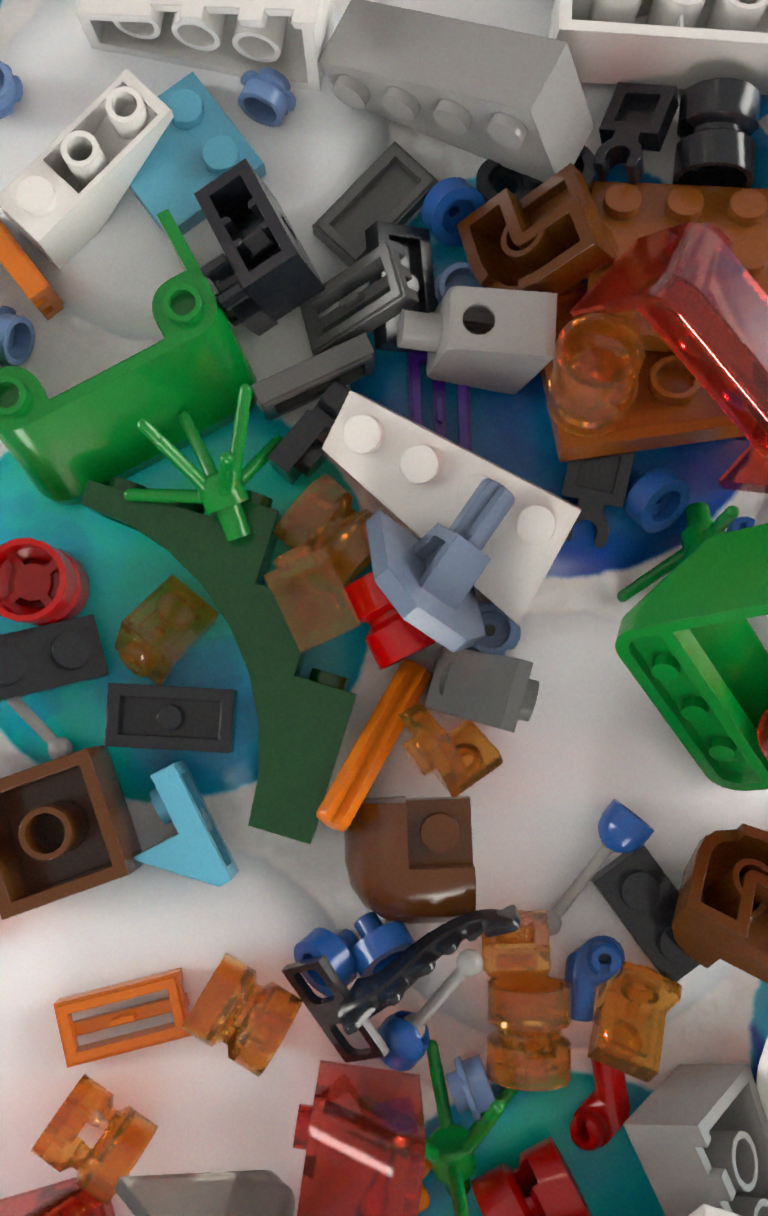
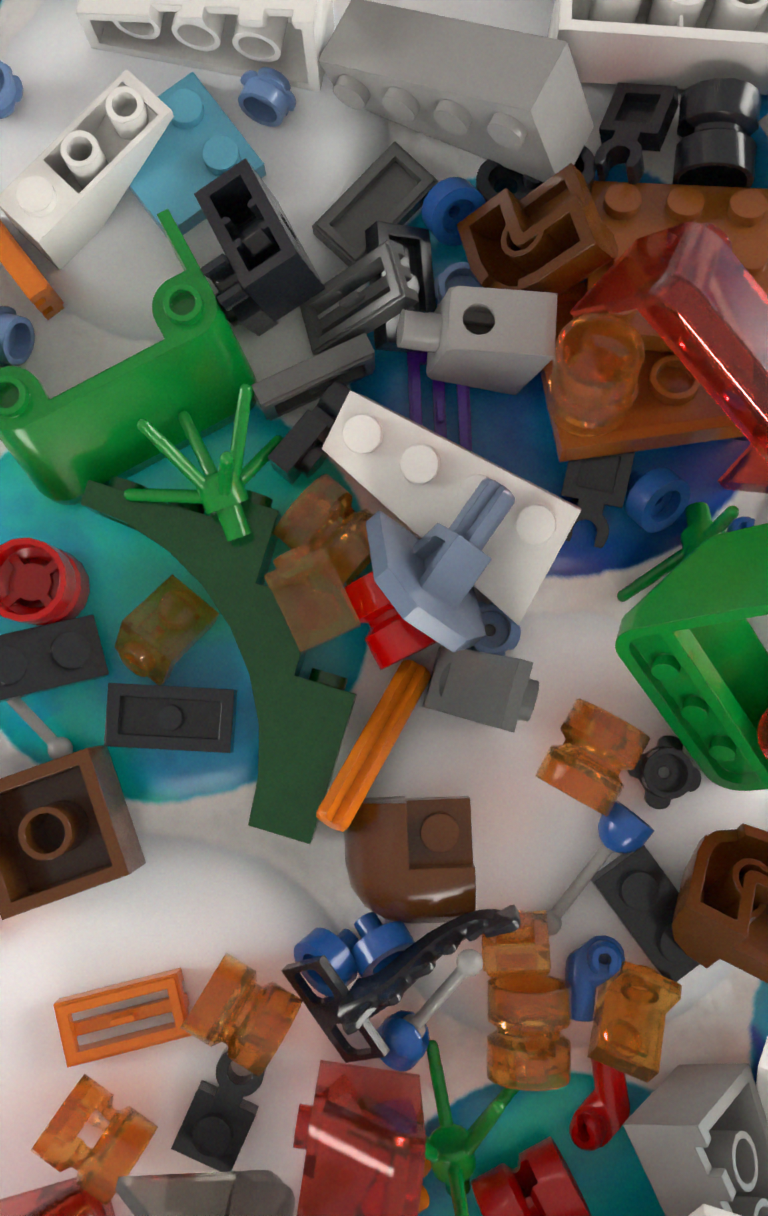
medium azure slope [133,760,239,887] -> none
clear orange bracket [398,701,503,798] -> none
medium blue plate [445,1054,496,1121] -> none
none -> black plate [171,1043,267,1176]
none -> clear orange wheel [534,698,651,817]
none -> black plate [626,735,701,809]

